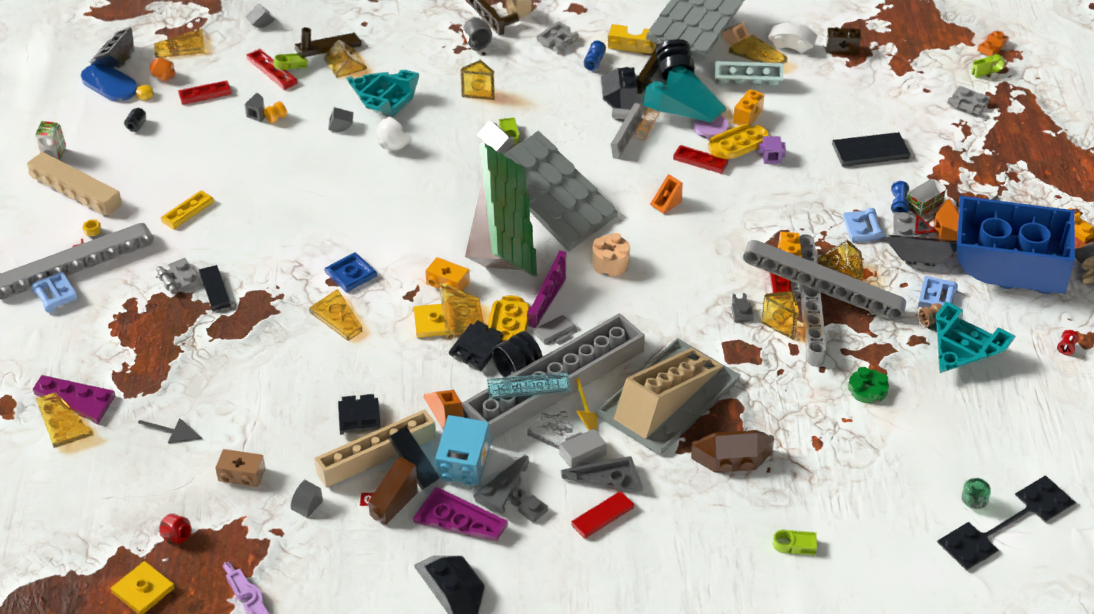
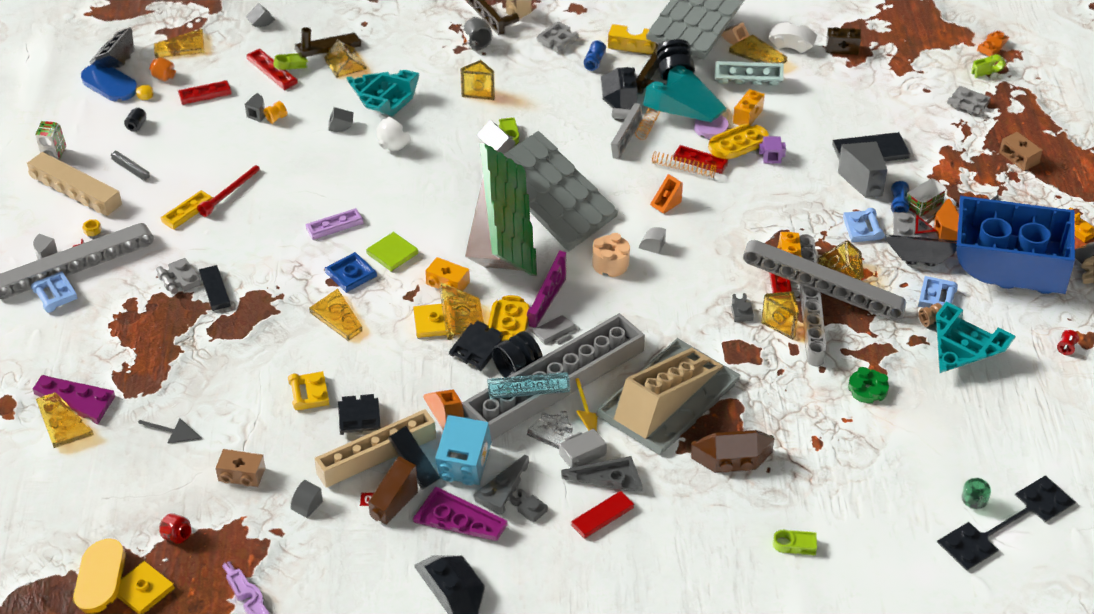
none -> light grey brick [33,234,58,260]
none -> yellow tile [74,539,126,614]
none -> dark grey axle [110,151,150,180]
none -> red piece [197,165,260,217]
none -> yellow plate [288,371,330,410]
none -> lavender tile [306,208,364,240]
none -> lime tile [366,231,419,271]
none -> light grey brick [639,227,666,254]
none -> light orange piece [652,151,716,178]
none -> dark grey slope [838,142,887,198]
none -> medium nougat brick [999,132,1043,171]

